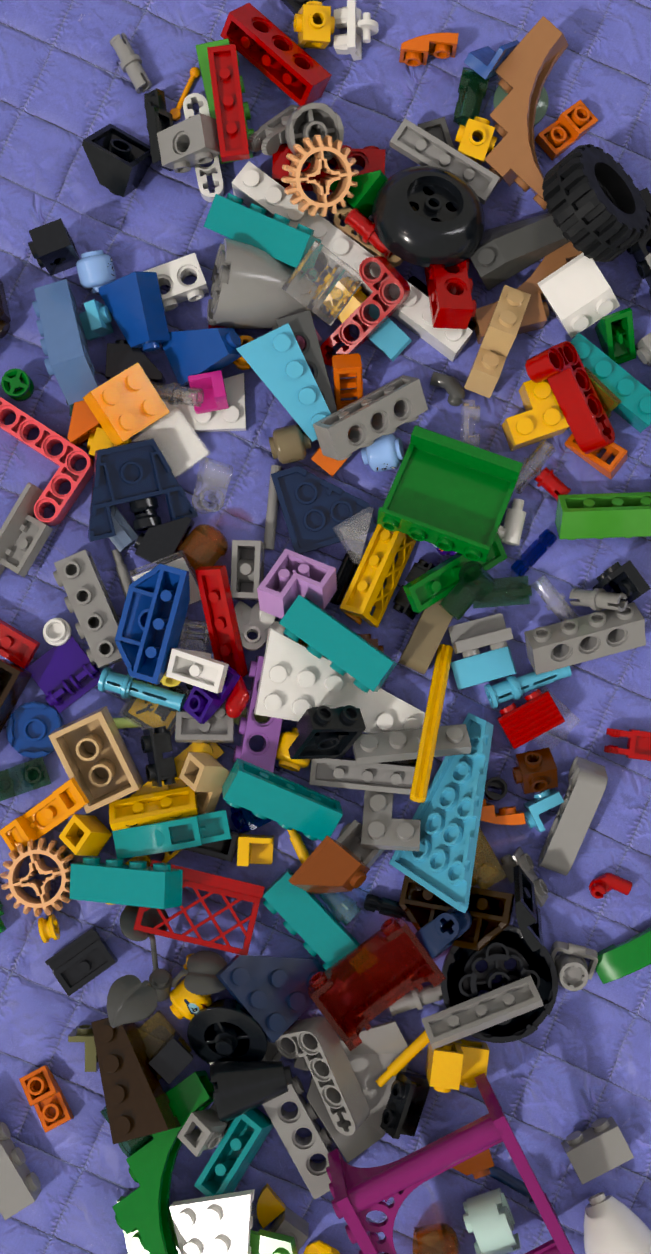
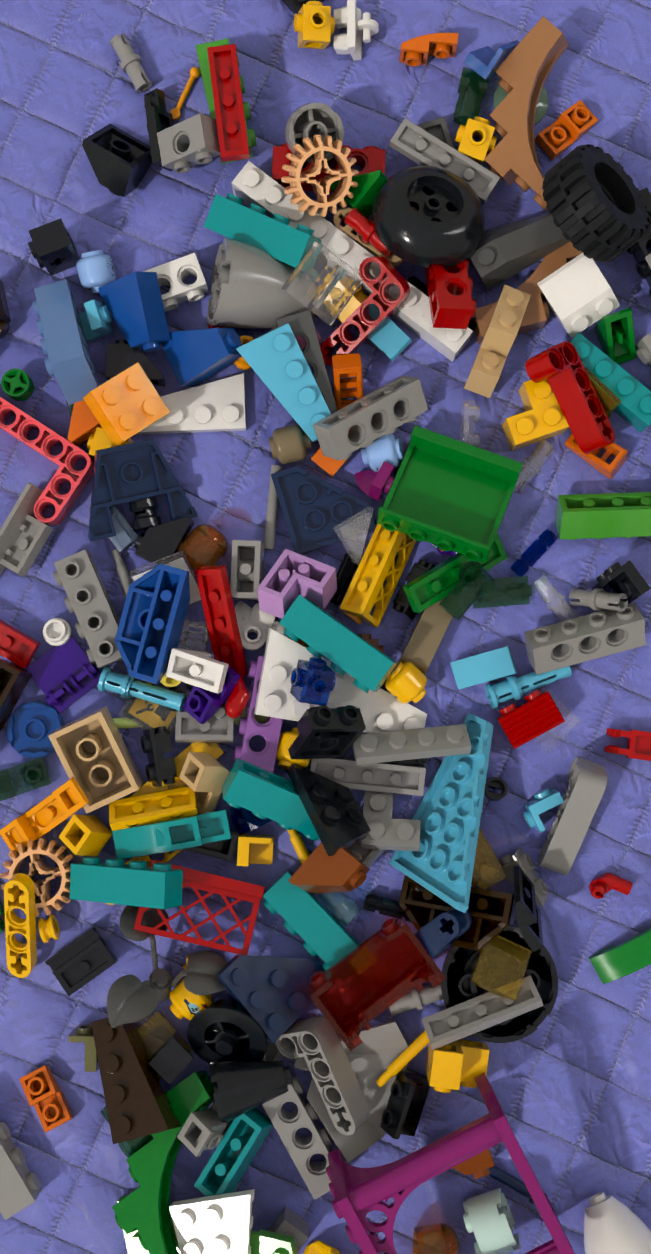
clear tile [131,407,211,478] -> none
clear pin [150,381,204,407] -> none
white beam [183,93,224,202] -> none
dark pink panel [188,370,229,414] -> none
clear piece [192,457,233,514] -> none
red brick [220,3,332,106] -> none
light grey hinge [248,105,300,156] -> none
yellow tile [257,1183,286,1229] -> none
yellow axle [410,644,453,803] -> none
dark grey arm [430,371,465,406] -> none
light grey bracket [448,613,514,658] -> none
orange slope [480,799,526,825] -> none
white plant [497,498,526,546] -> none
reddish brown brick [512,747,558,794] -> none
red pin [534,467,571,502] -> none
light grey piece [550,941,598,991] -> none
light grey brick [561,1117,634,1185] -> none
none -> yellow beam [4,873,37,978]
none -> black wing [287,764,371,856]
none -> clear blue brick [290,657,336,706]
none -> magenta plate [354,461,395,501]
none -> yellow head [385,661,427,704]
none -> clear yellow piece [471,935,532,1001]

